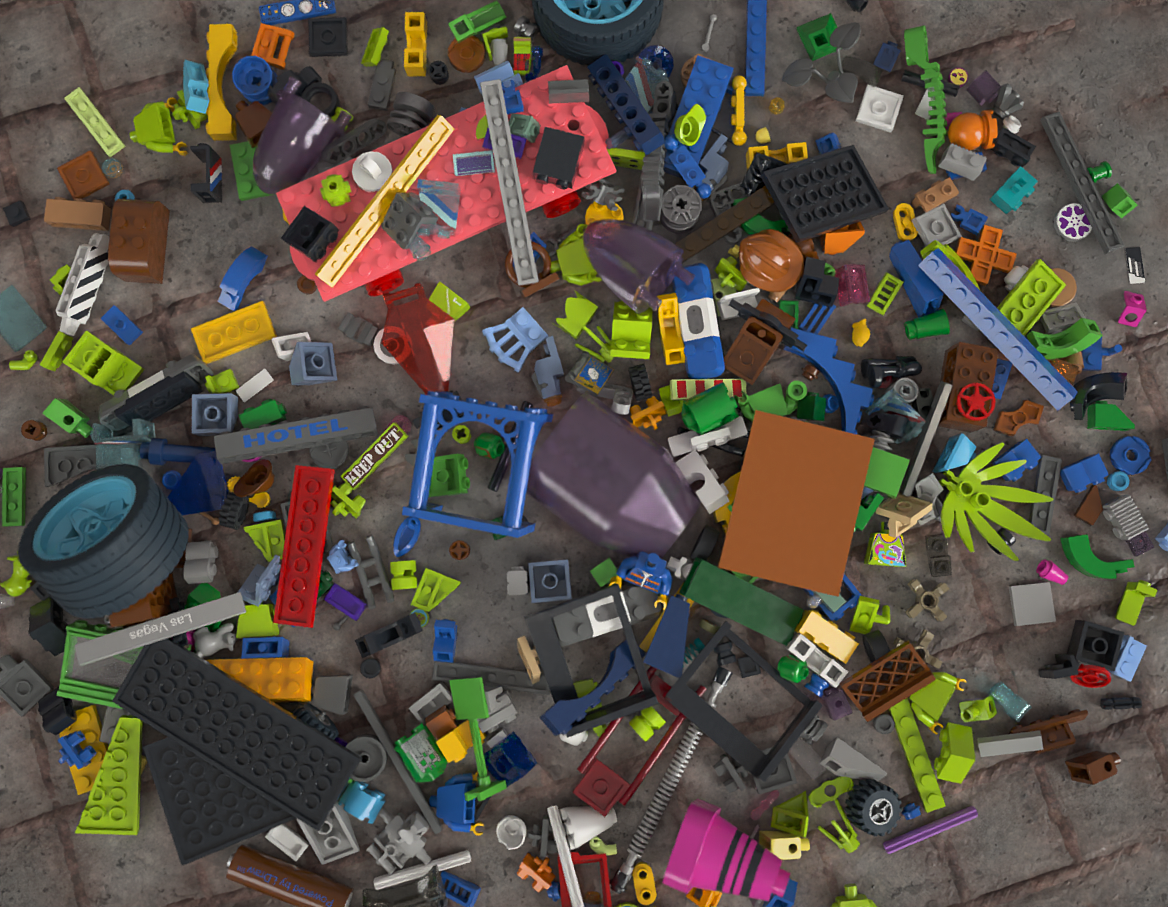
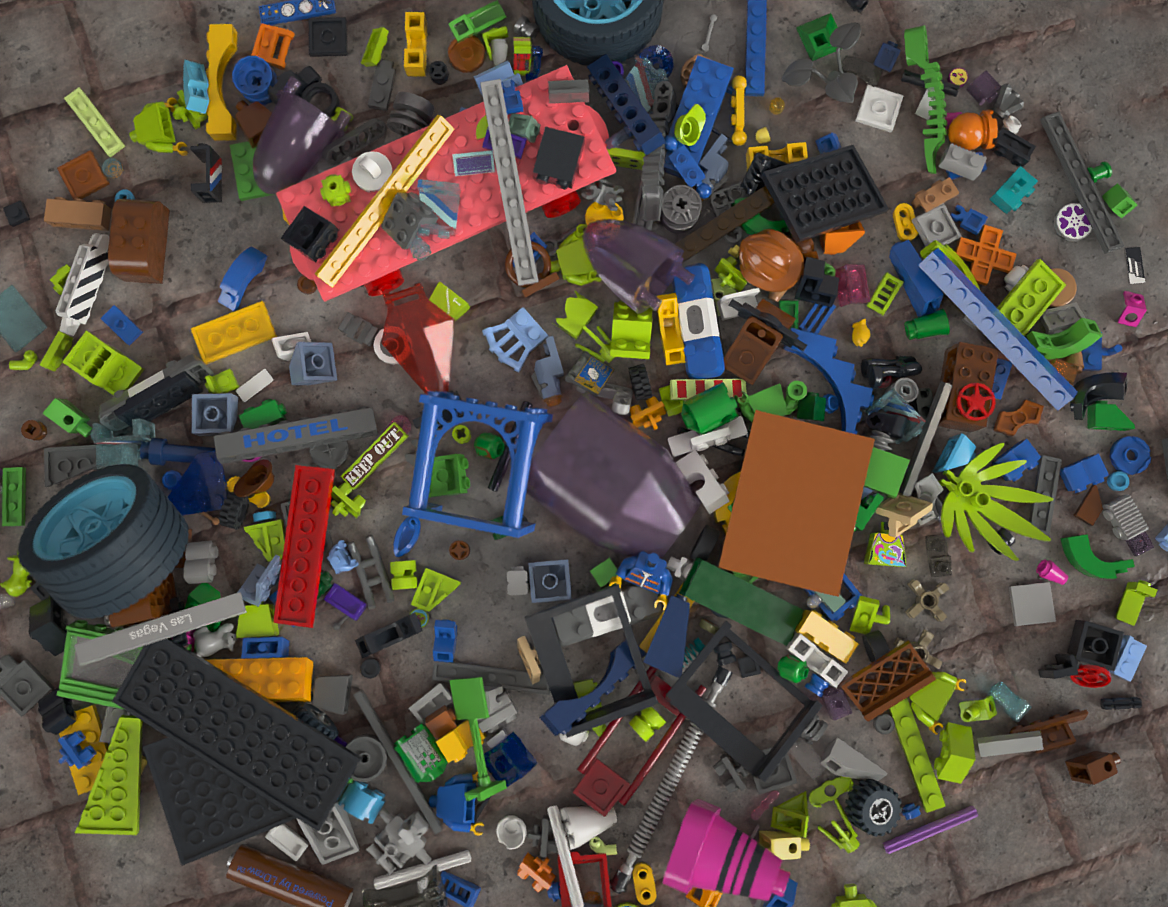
reddish brown plate [801,364,820,381] -> none

